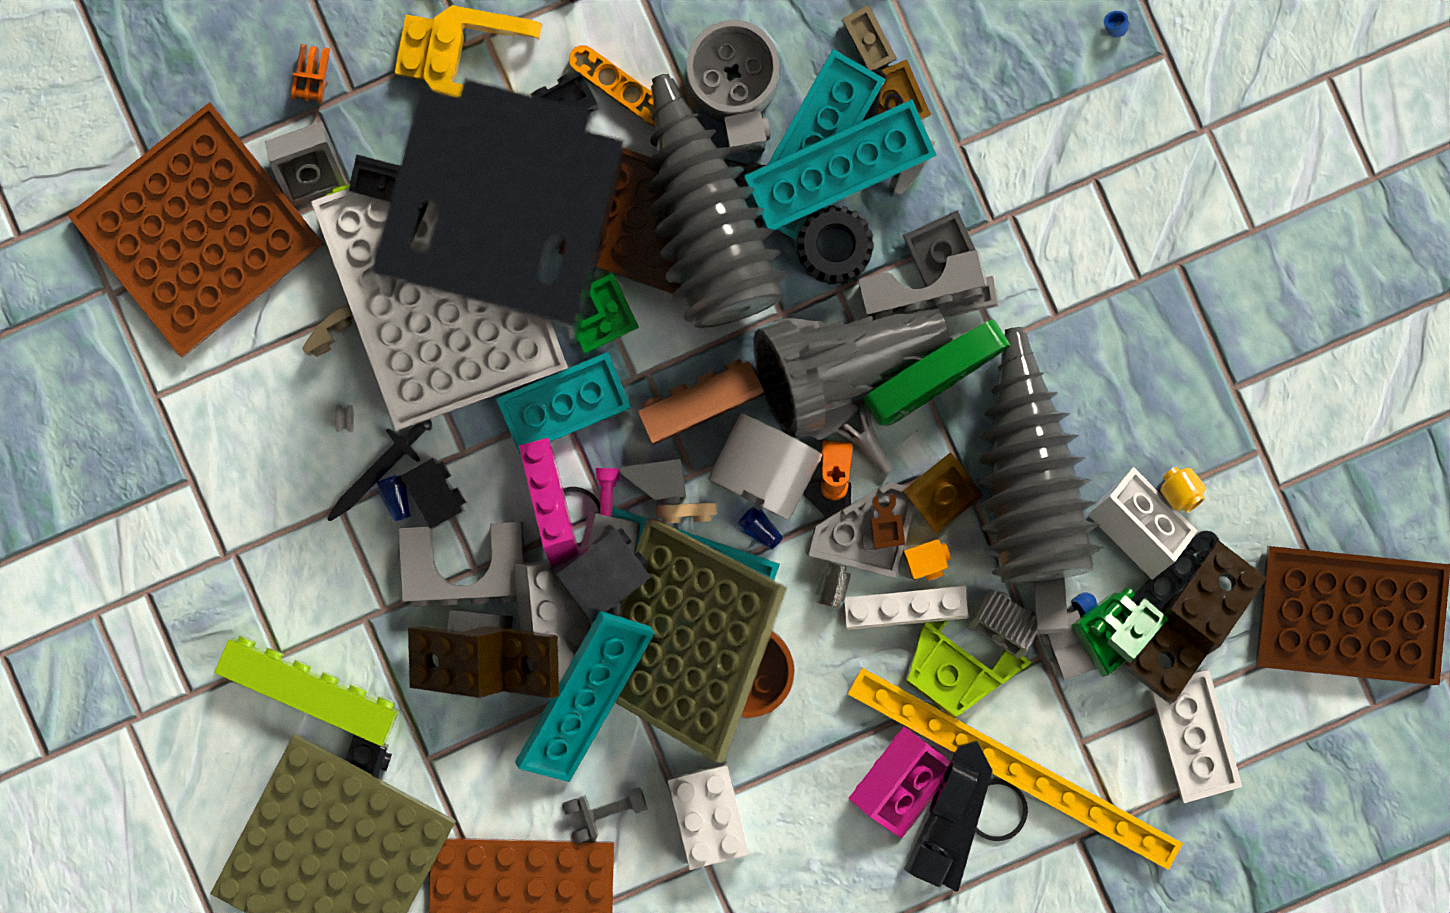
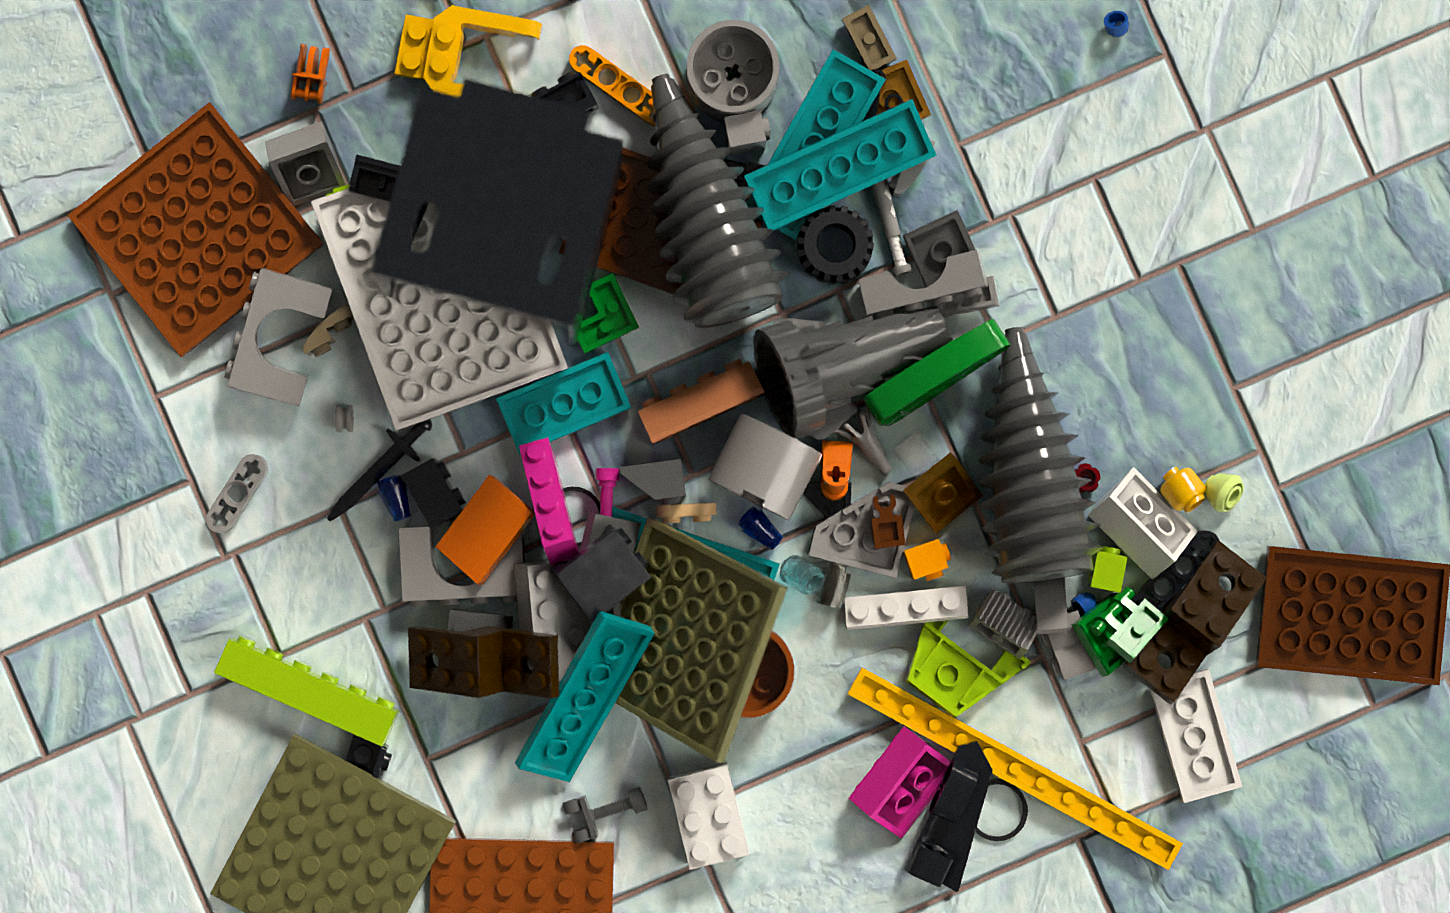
none -> light grey beam [206,454,268,533]
none -> light grey arch [224,268,333,407]
none -> orange tile [435,475,535,585]
none -> clear light blue brick [780,555,824,595]
none -> light grey piece [871,179,911,276]
none -> dark red plate [1075,463,1101,493]
none -> lime brick [1087,546,1128,593]
none -> yellowish green cone [1205,473,1244,513]

